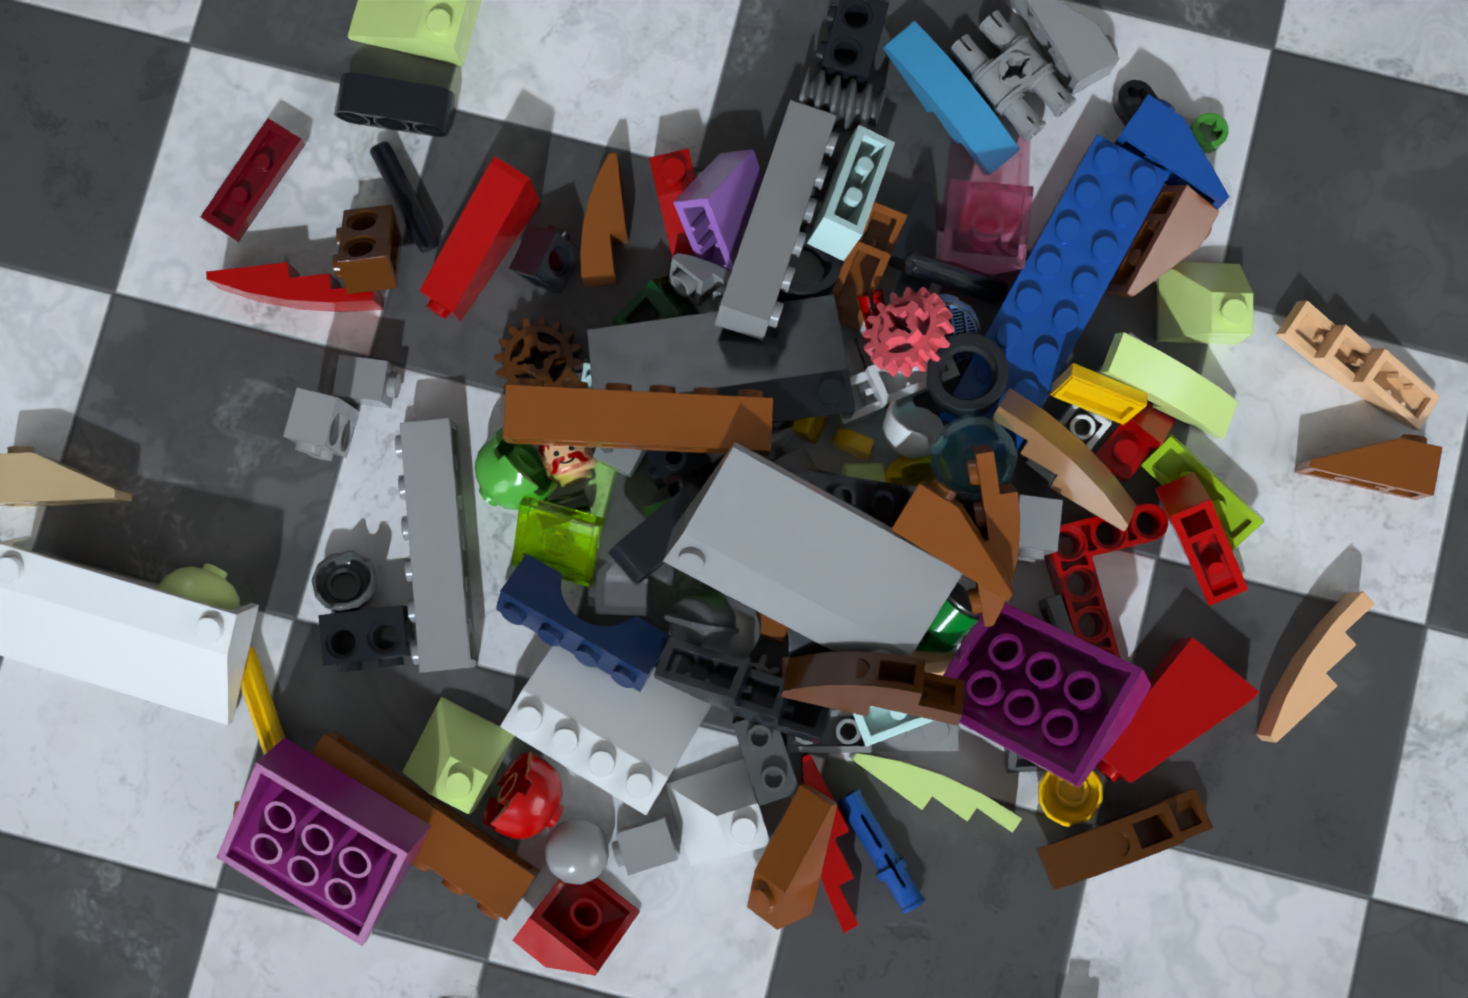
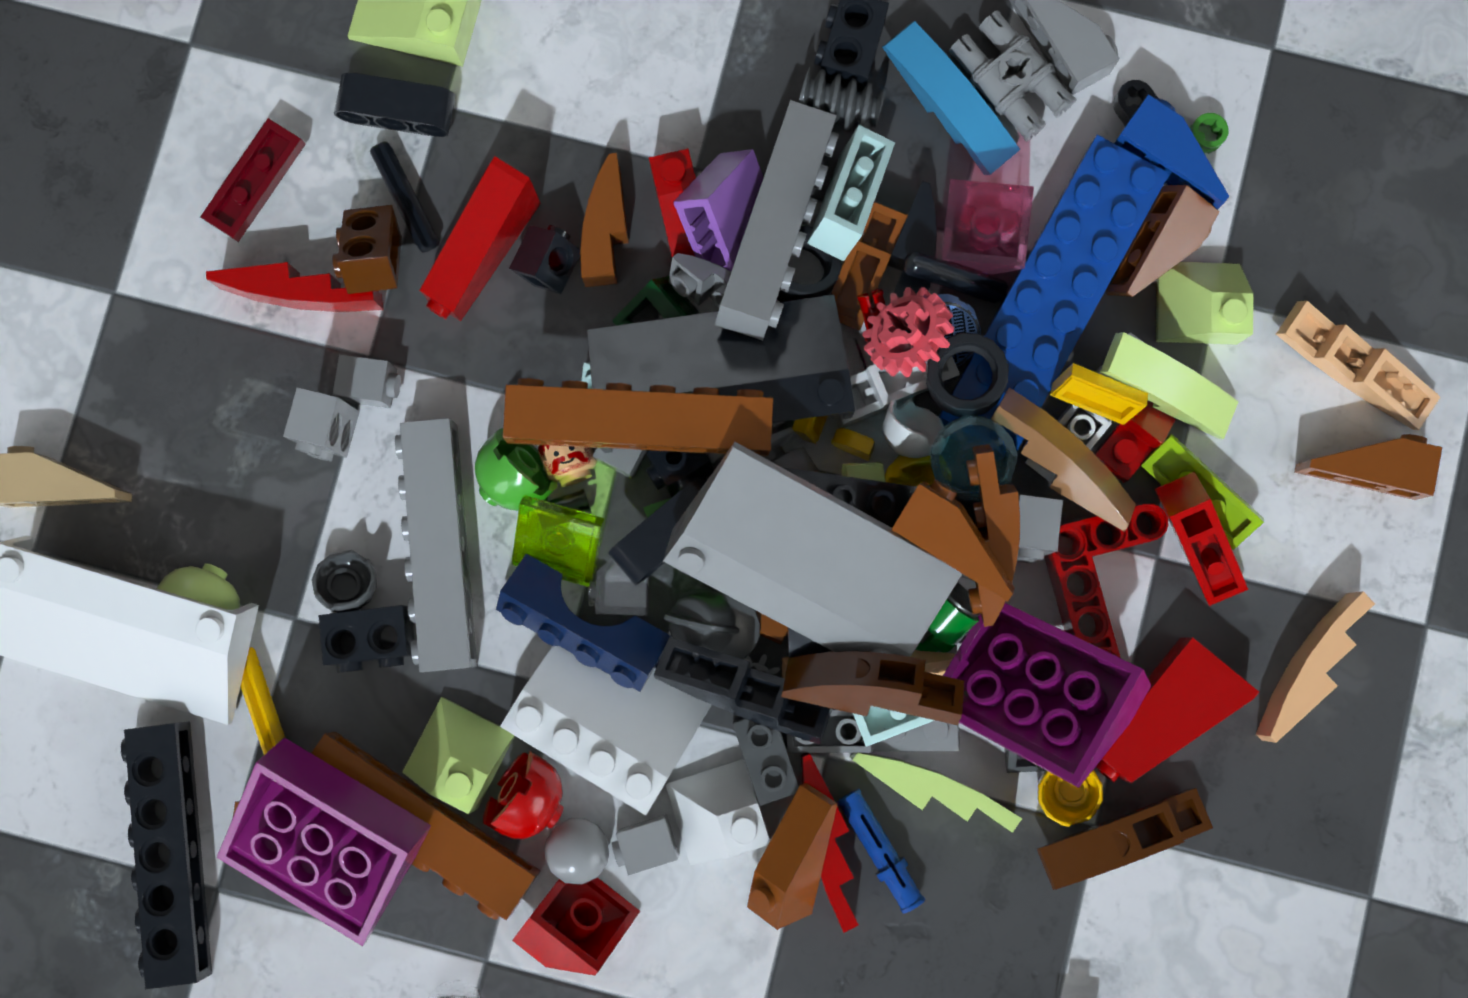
reddish brown gear [494,316,584,390] -> none
dark grey tile [1038,594,1075,635] -> none
none -> black brick [121,721,212,990]

